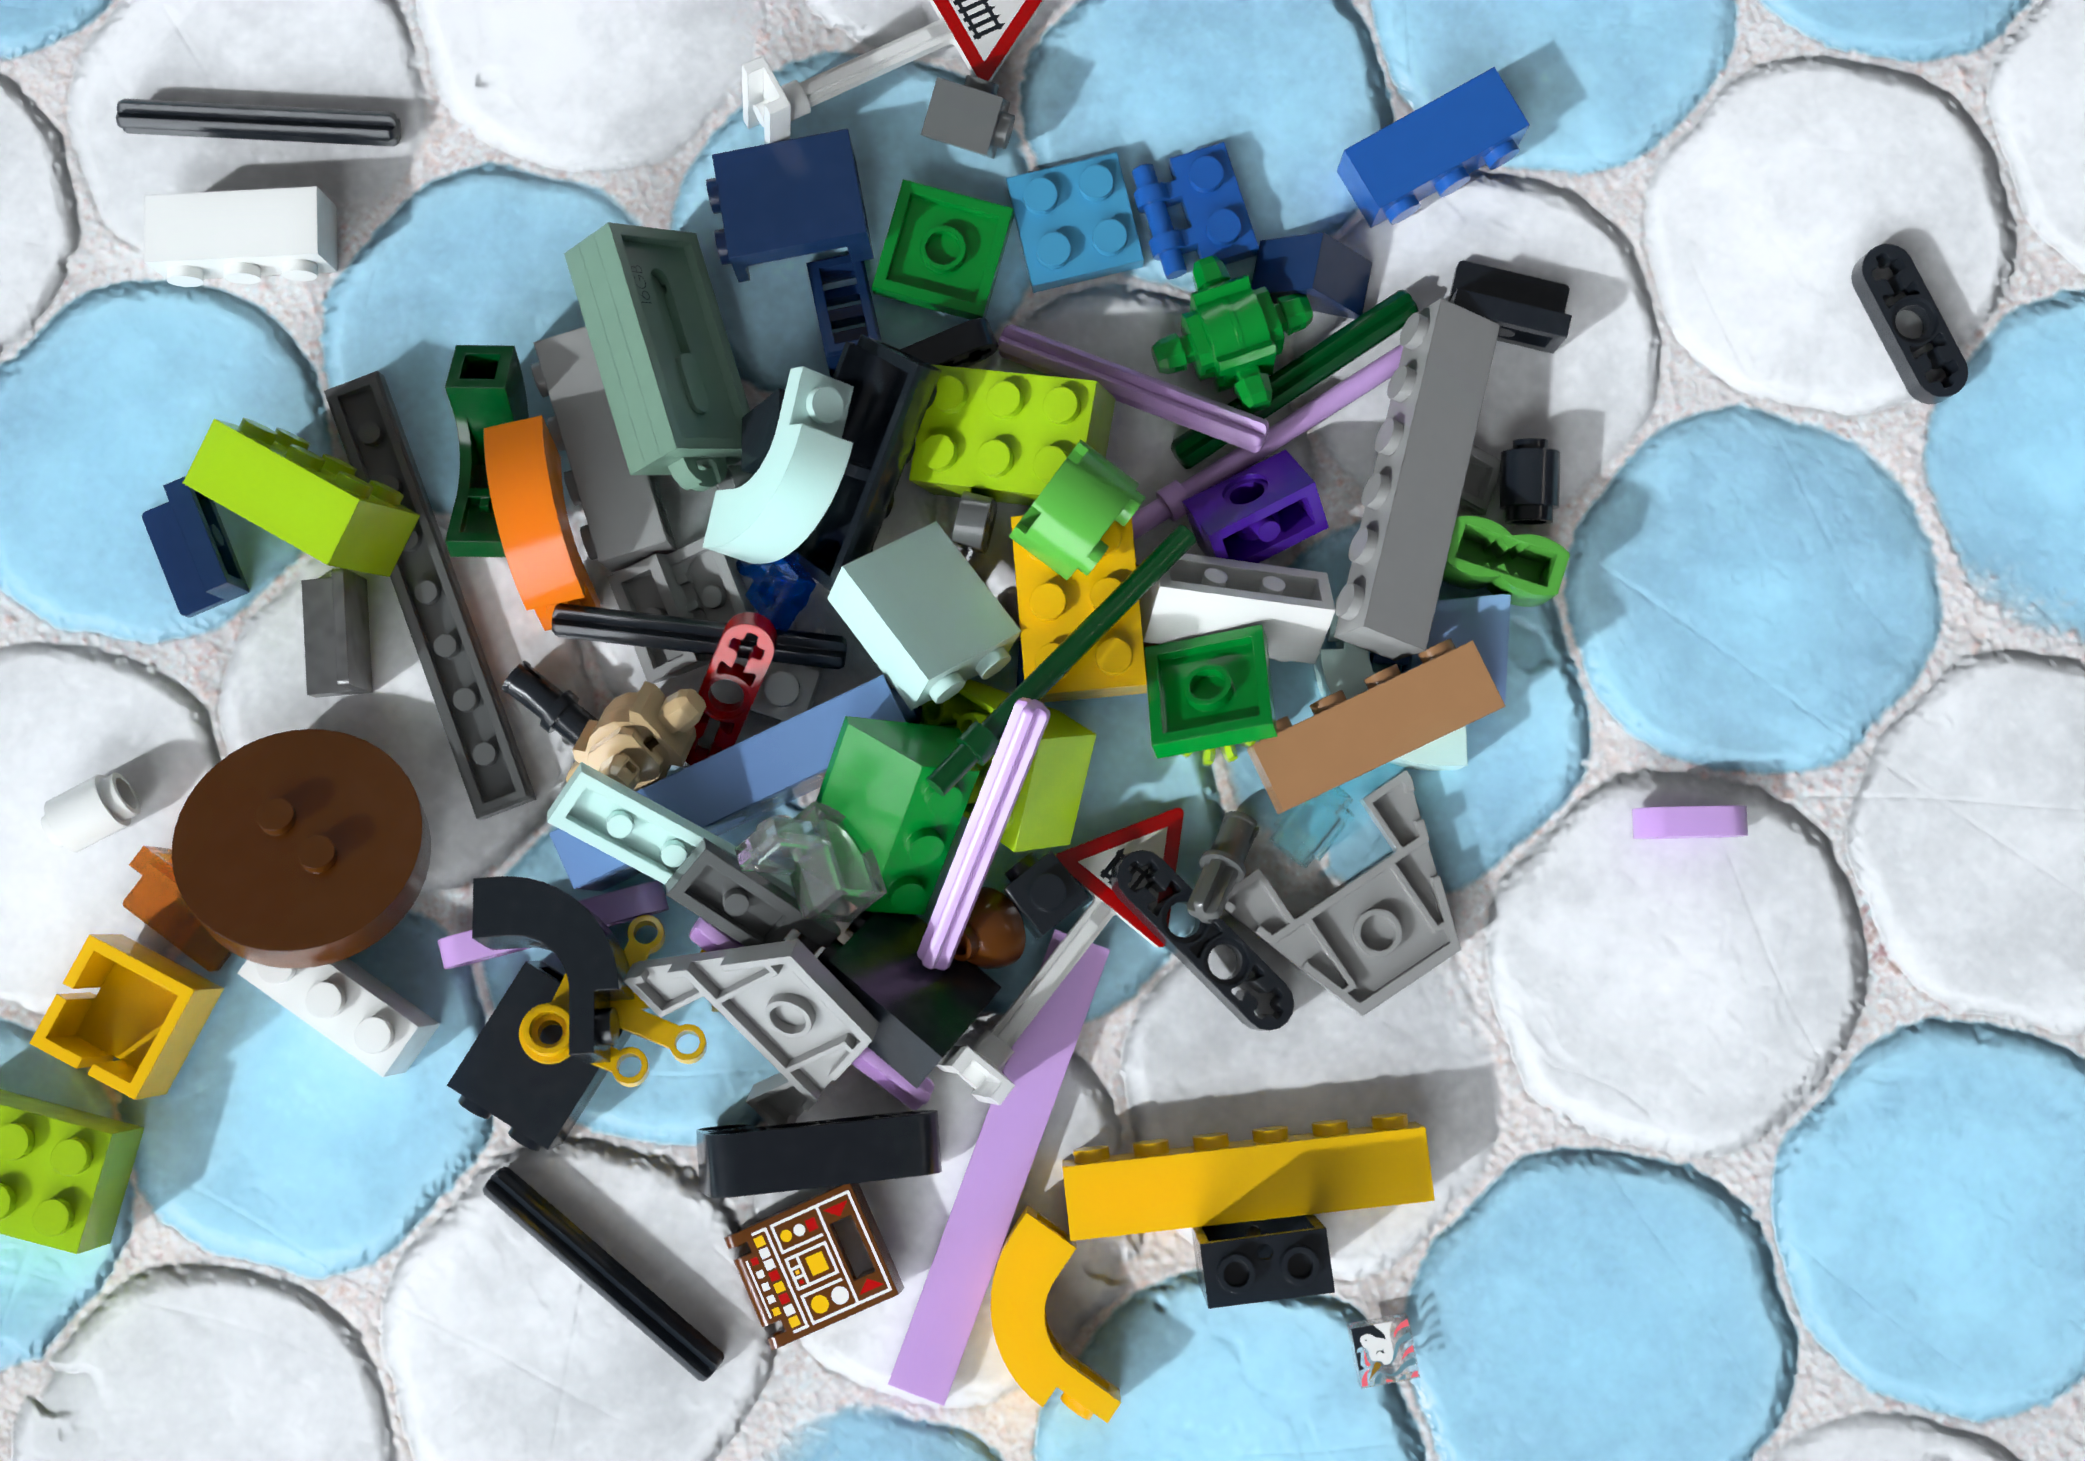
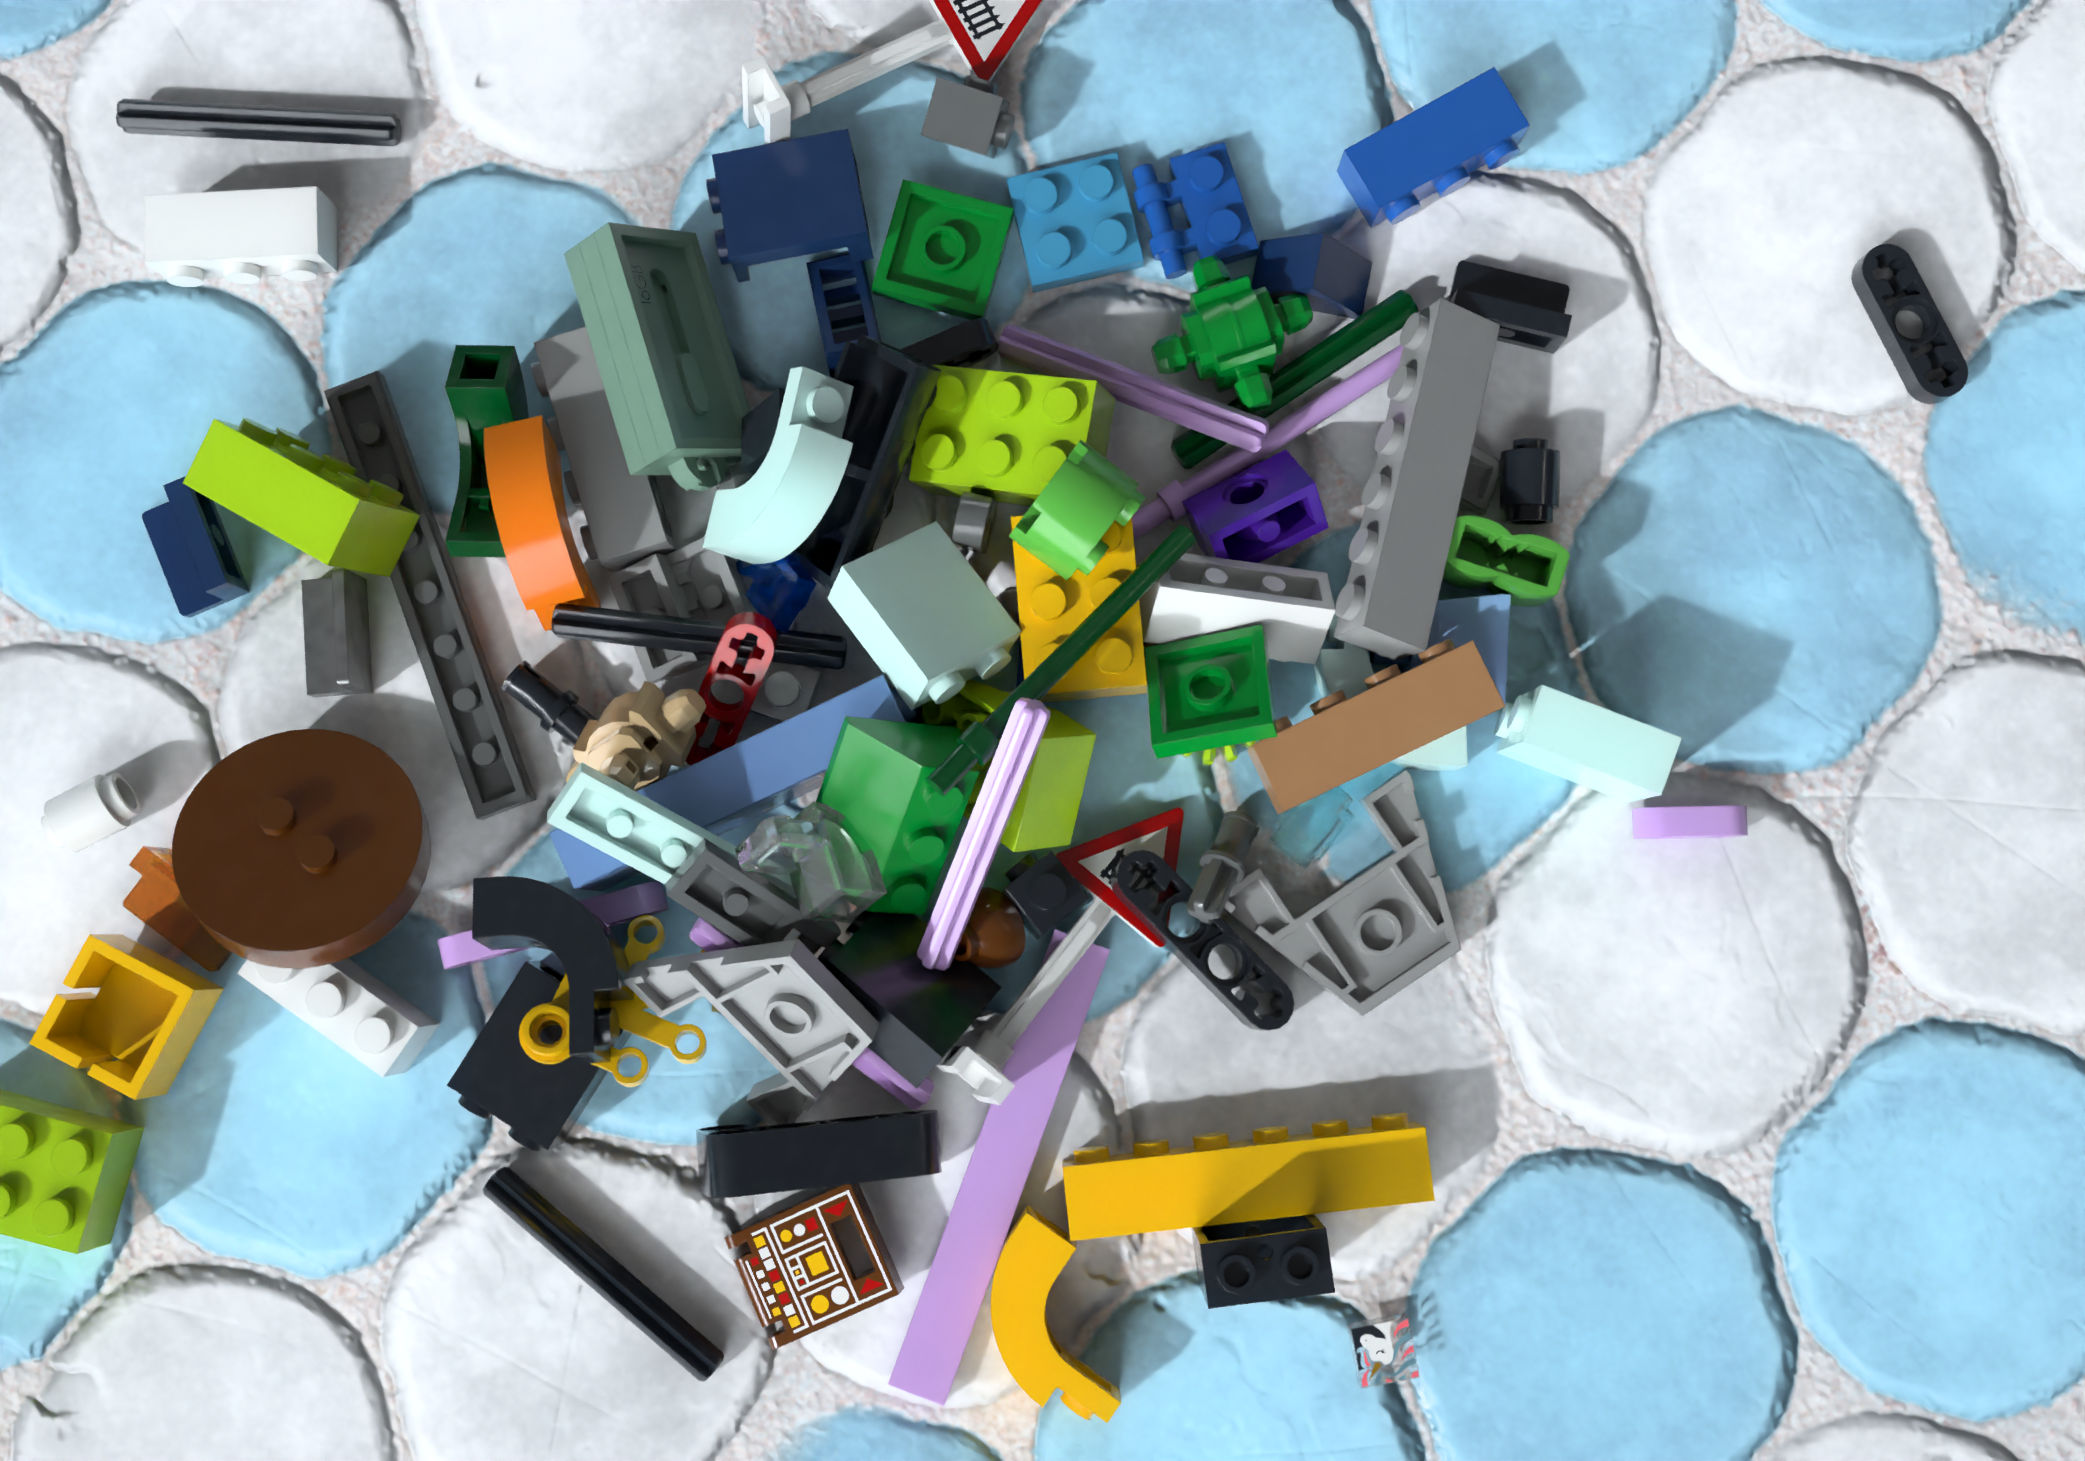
none -> light aqua brick [1494,685,1682,803]

